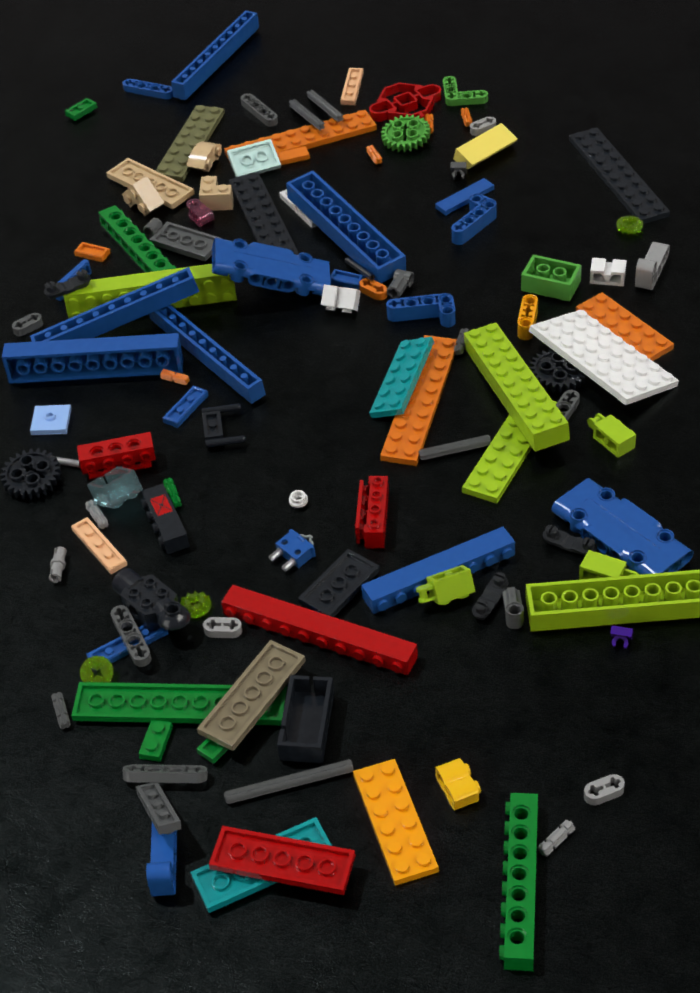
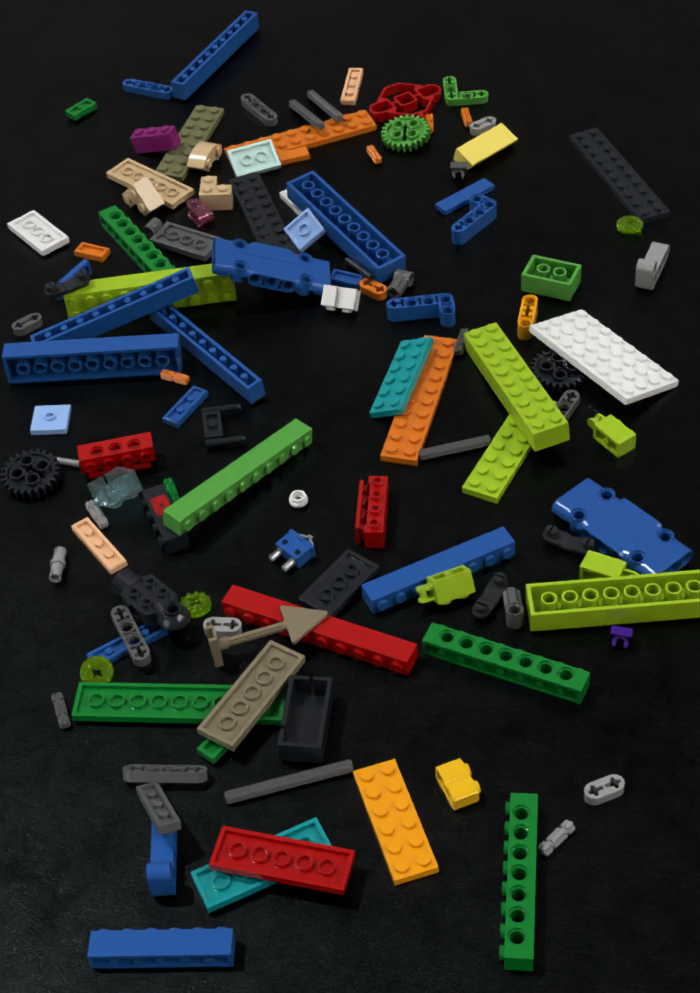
green plate [138,720,173,762] -> none
orange plate [576,292,674,361] -> none
white brick [590,258,627,286] -> none
none -> white plate [7,210,70,256]
none -> blue brick [87,927,235,969]
none -> magenta brick [130,125,181,154]
none -> bright green brick [163,419,312,536]
none -> dark tan piece [205,605,328,668]
none -> light blue plate [284,208,327,252]
none -> green brick [422,622,590,704]

